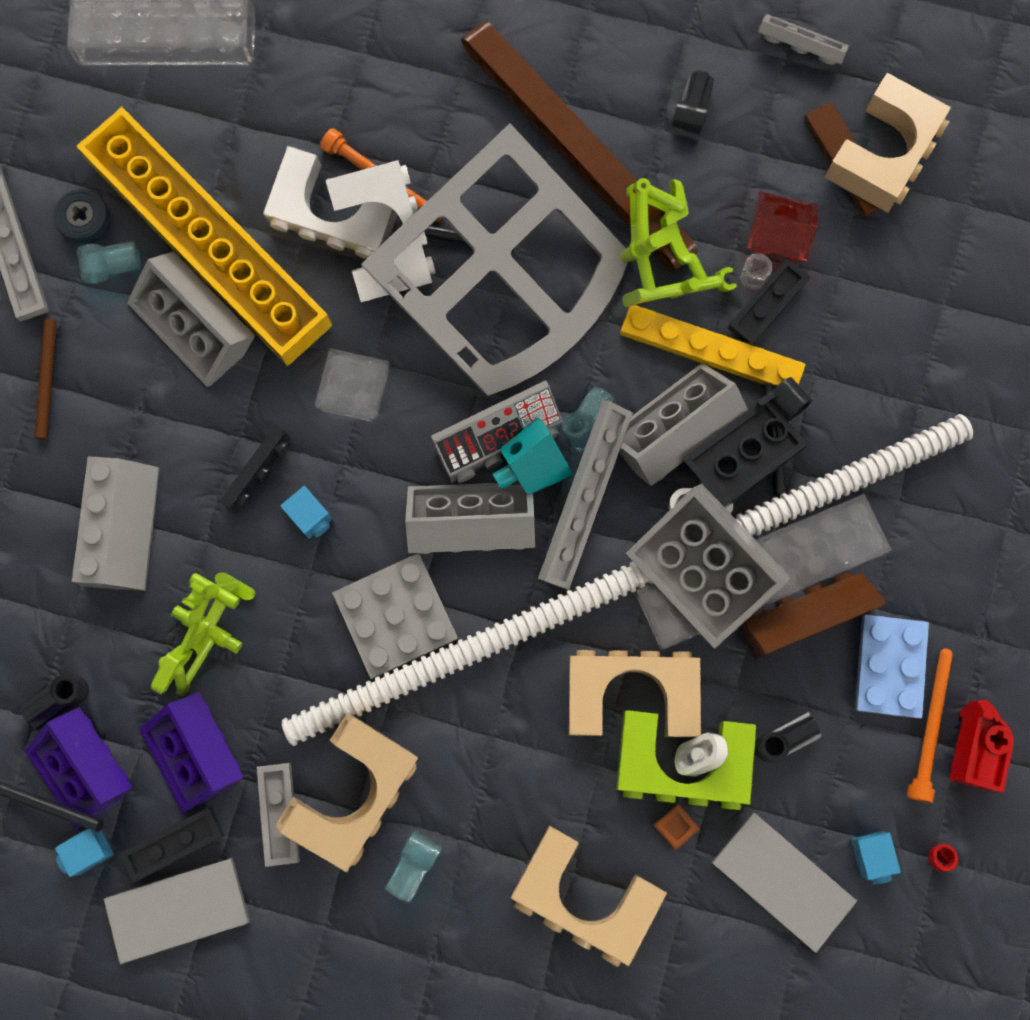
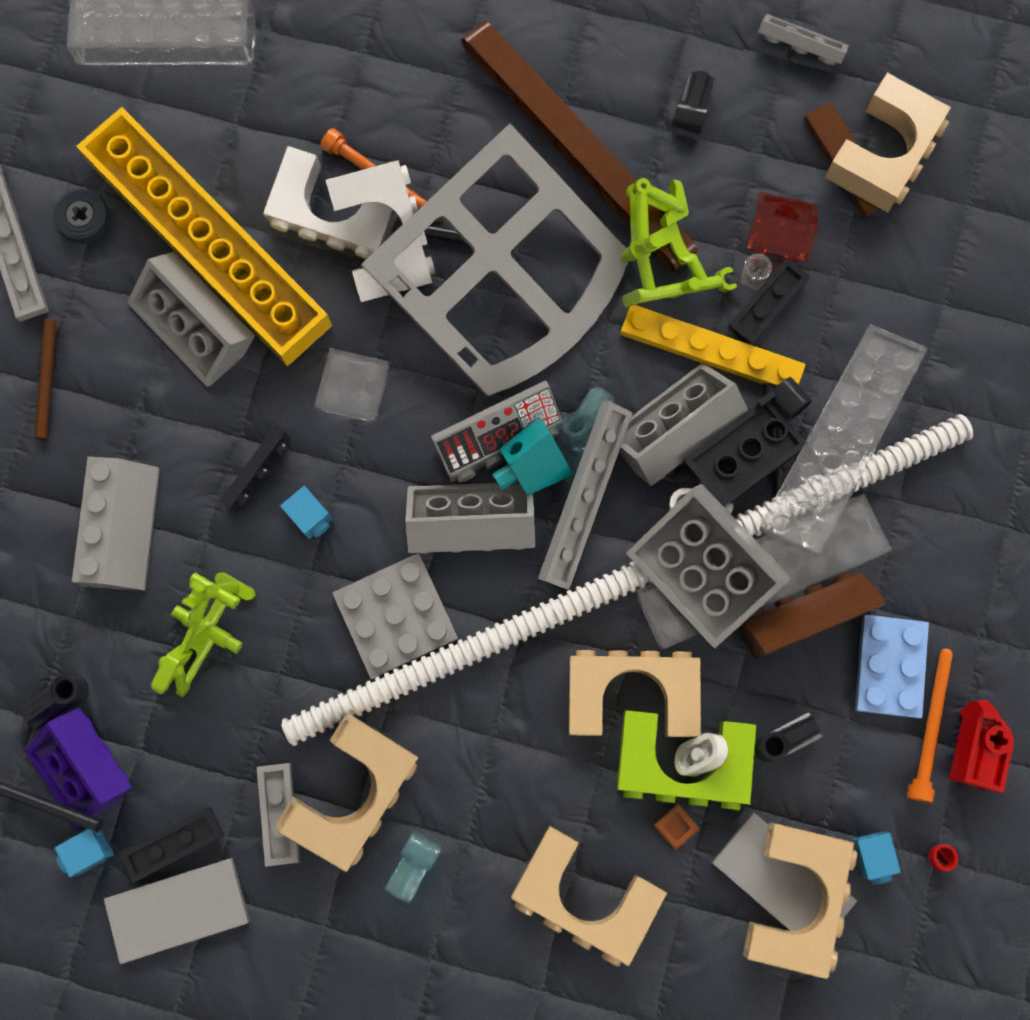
clear light blue piece [76,241,141,283] -> none
dark purple slope [139,692,244,814] -> none
none -> tan arch [743,823,857,979]
none -> clear plate [759,324,928,558]

